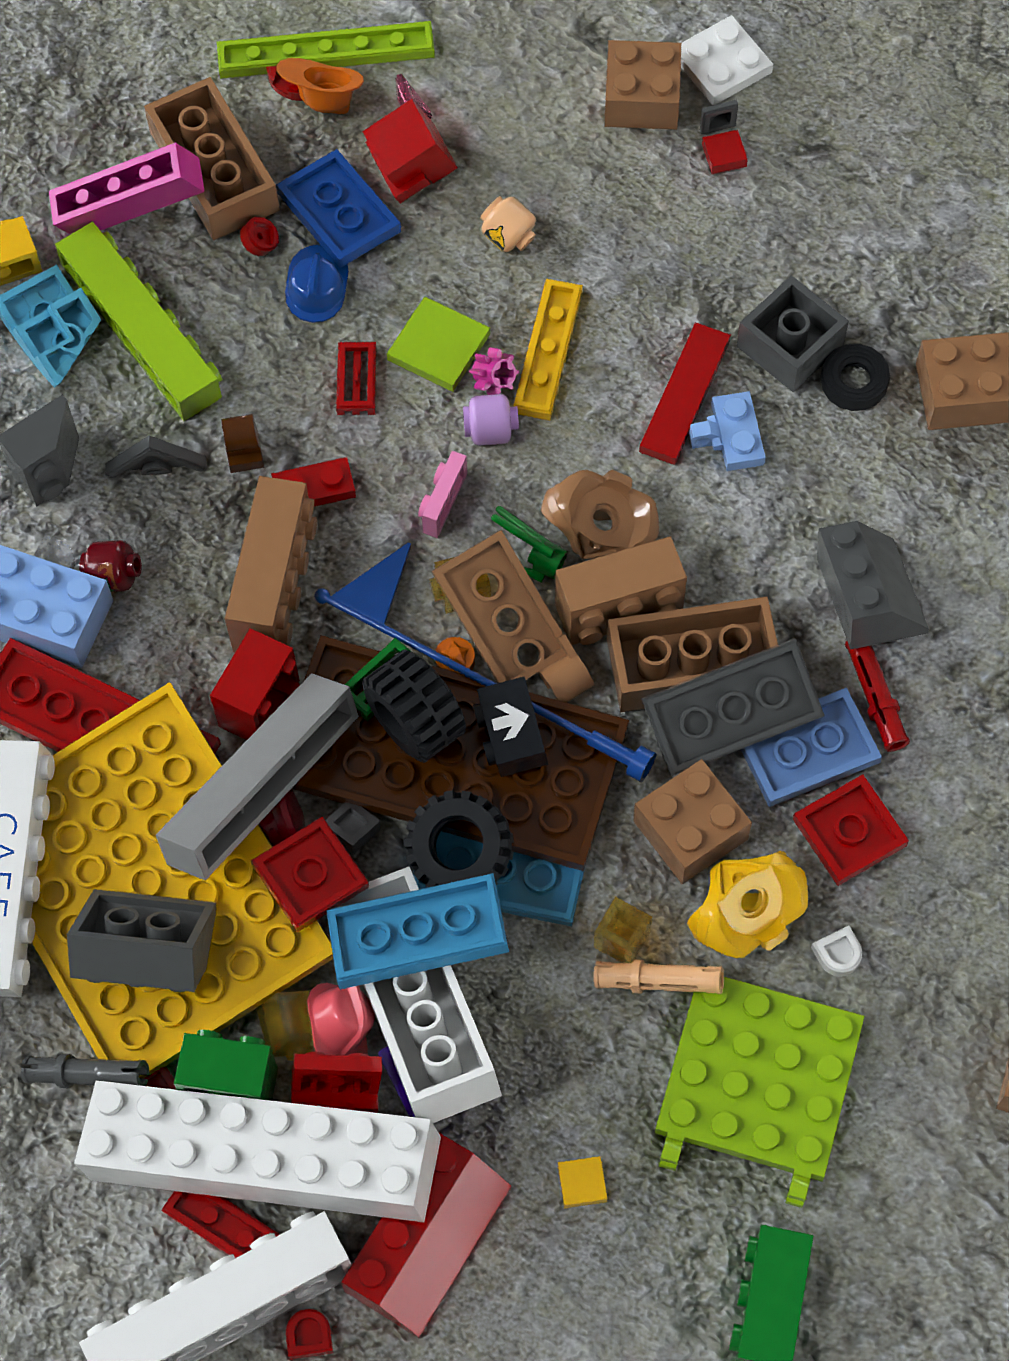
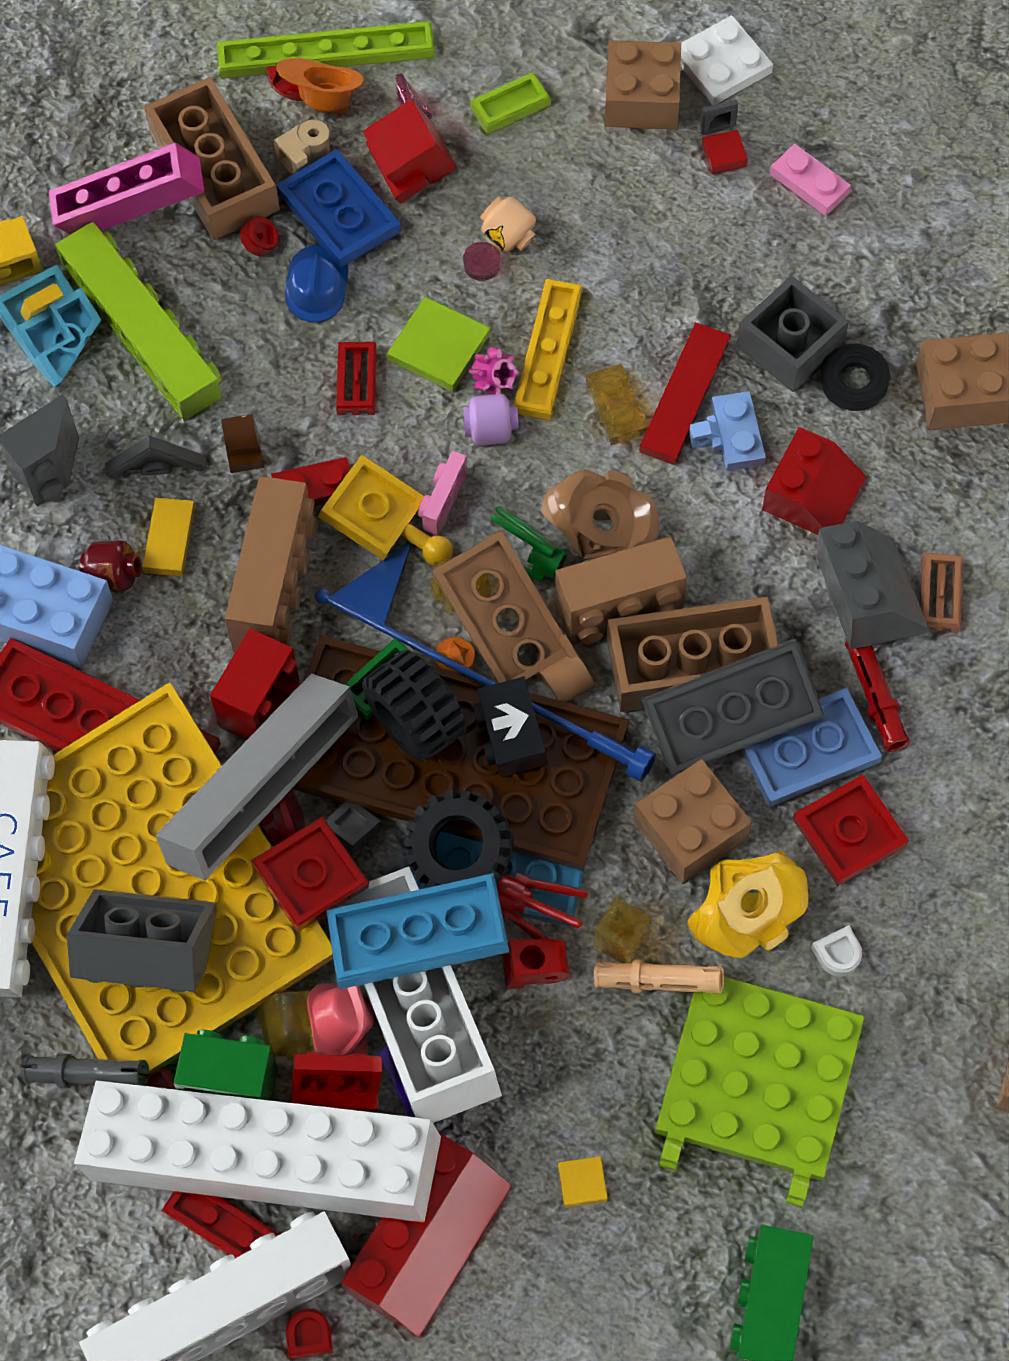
none -> yellow tile [20,283,64,321]
none -> yellow tile [142,497,195,577]
none -> tan leg [274,120,330,176]
none -> yellow plate [318,454,453,567]
none -> clear pink tile [463,242,501,281]
none -> lime tile [470,72,551,135]
none -> red plant [497,873,589,939]
none -> red leg [502,939,570,989]
none -> clear yellow plate [586,364,648,445]
none -> red slope [762,427,866,535]
none -> bright pink plate [769,144,851,216]
none -> nougat tile [919,552,963,633]

